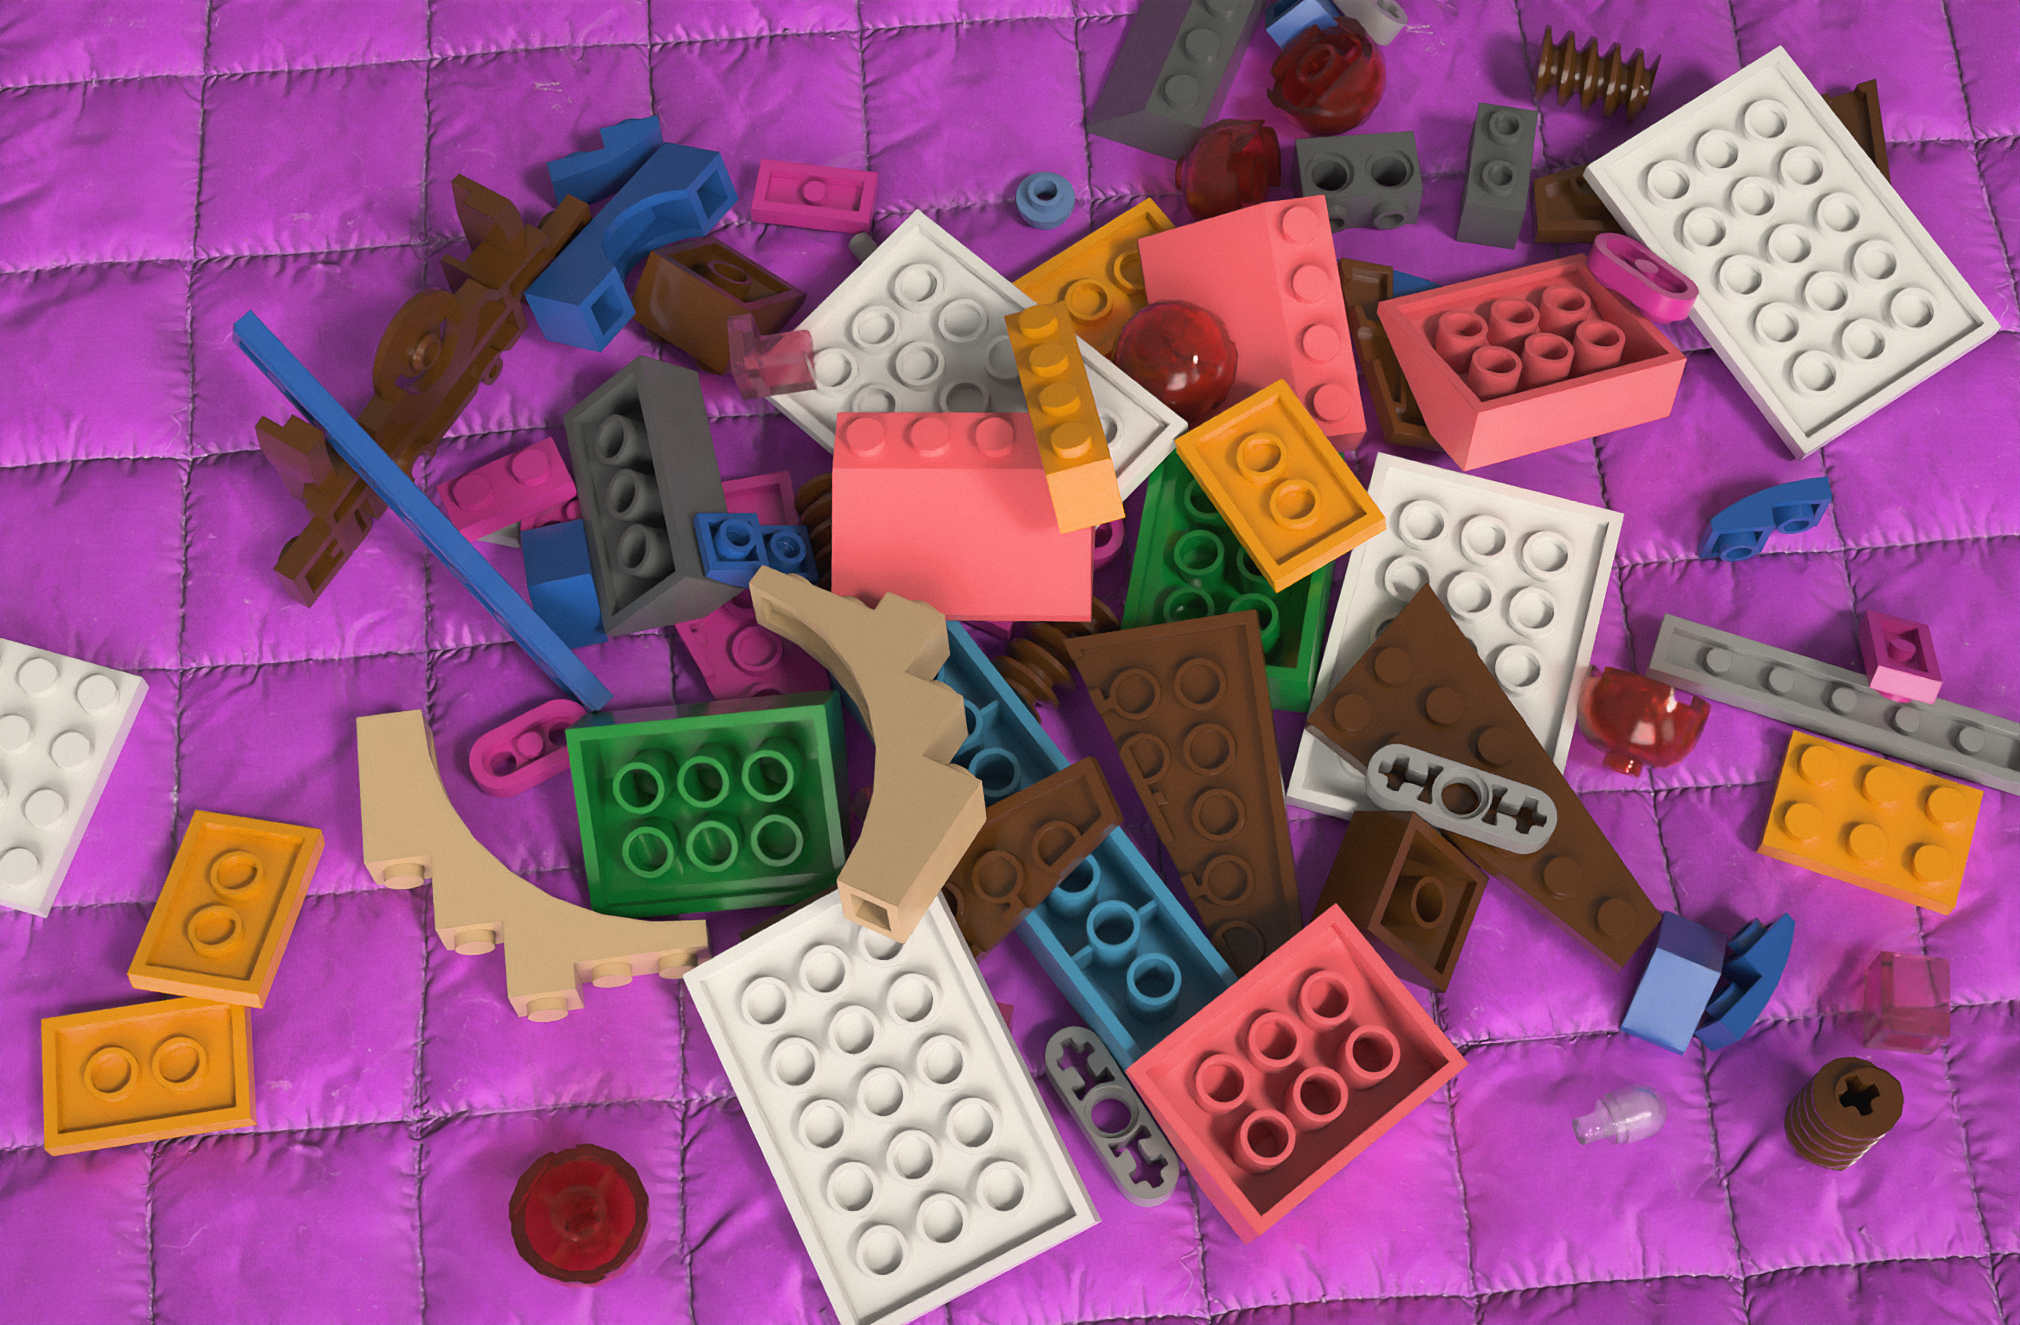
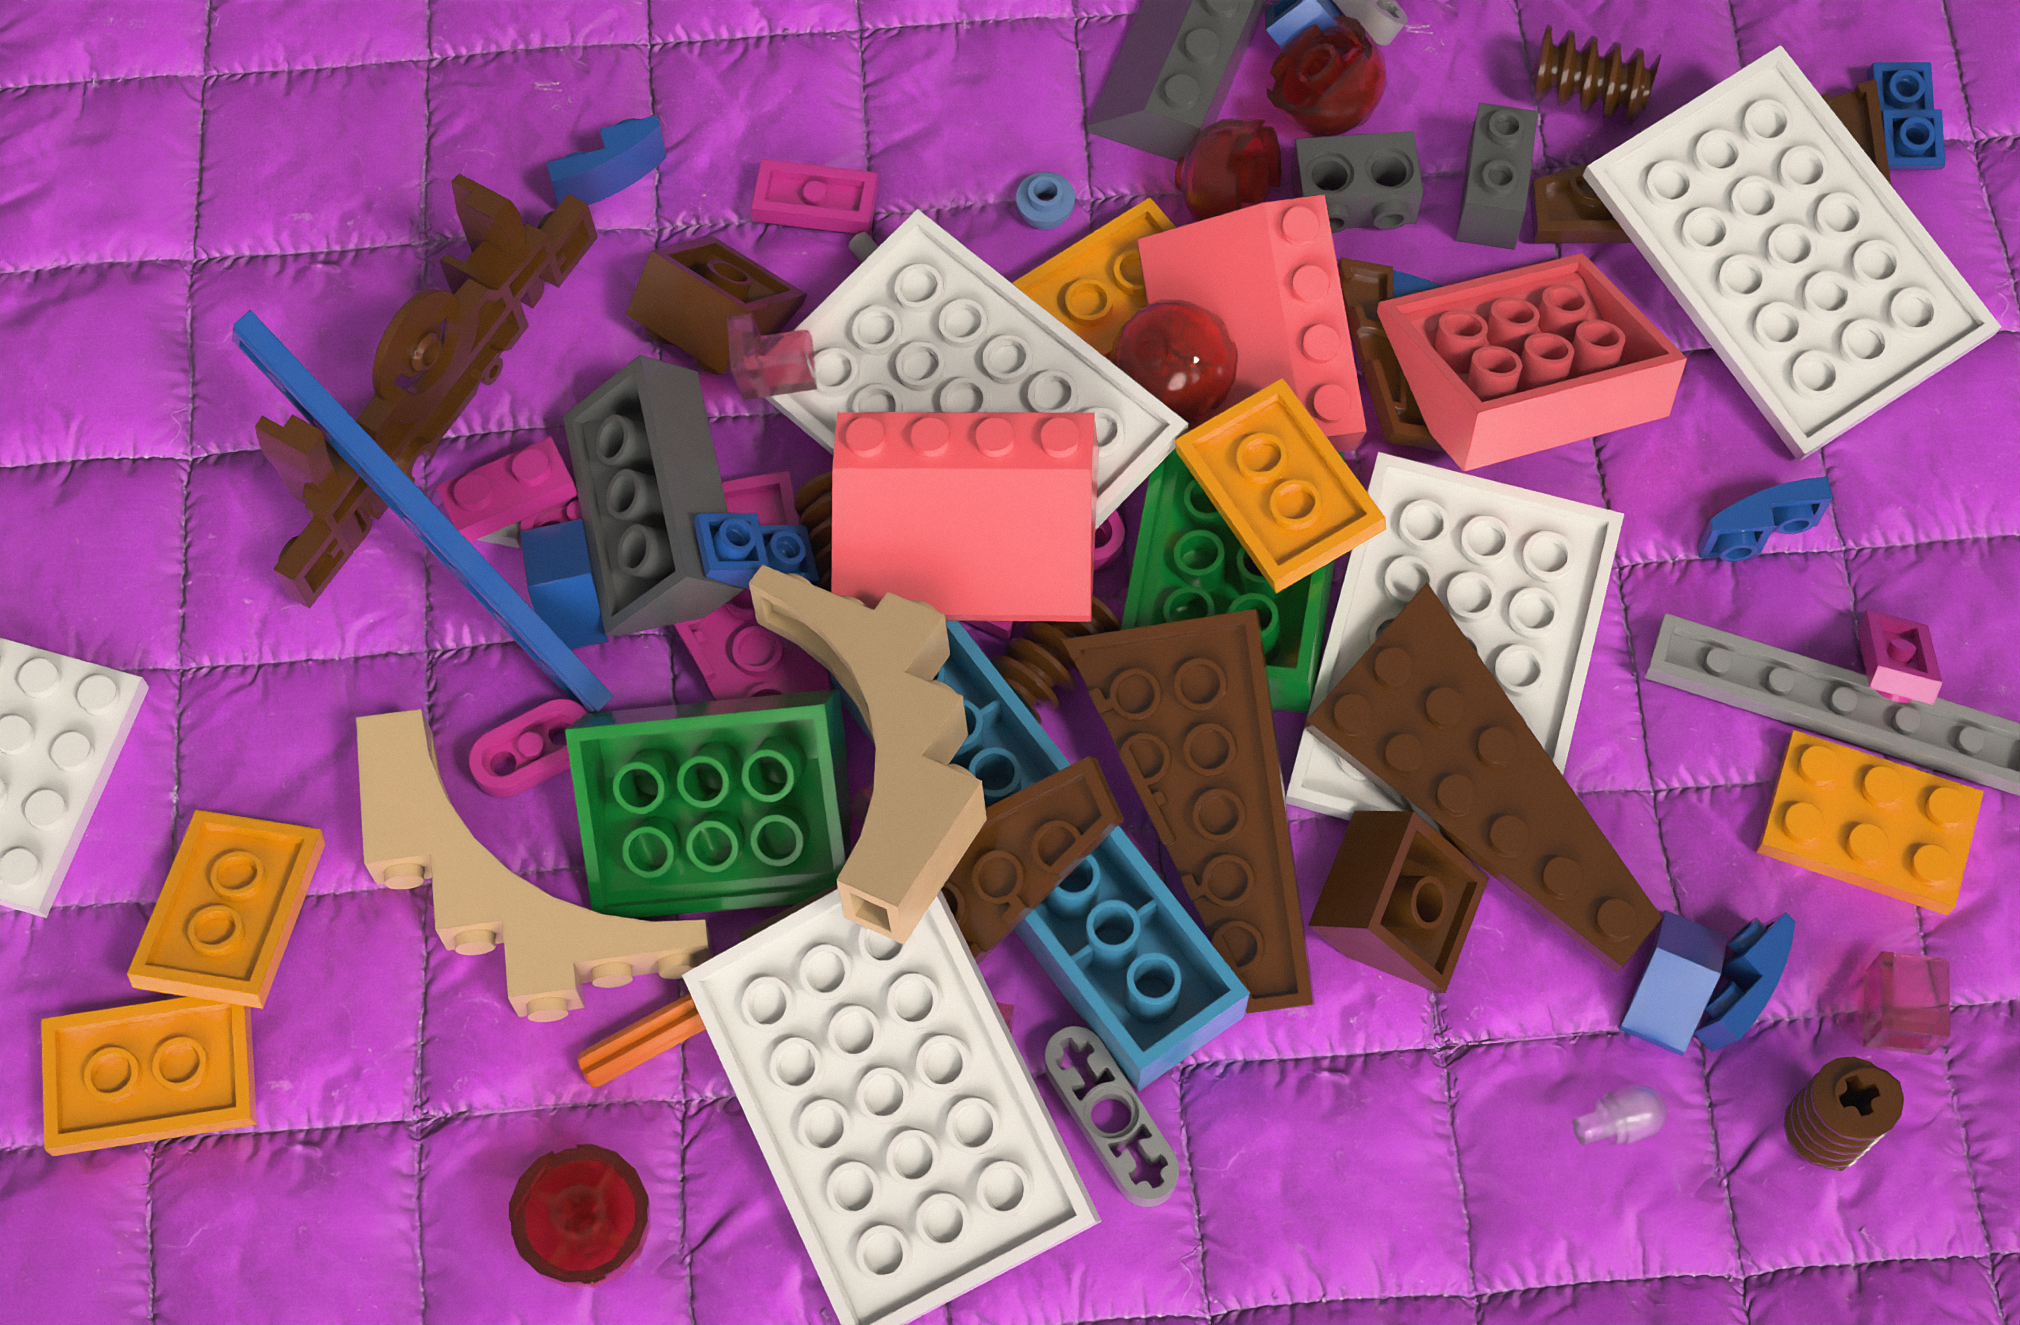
blue arch [524,142,739,353] -> none
light orange arch [1004,300,1126,534] -> none
coral slope [1124,903,1469,1245] -> none
light grey beam [1365,744,1557,854] -> none
clear red cylinder [1576,664,1712,778] -> none
dark pink plate [1586,233,1699,324] -> none
none -> orange axle [576,993,706,1088]
none -> blue slope [1867,62,1945,170]

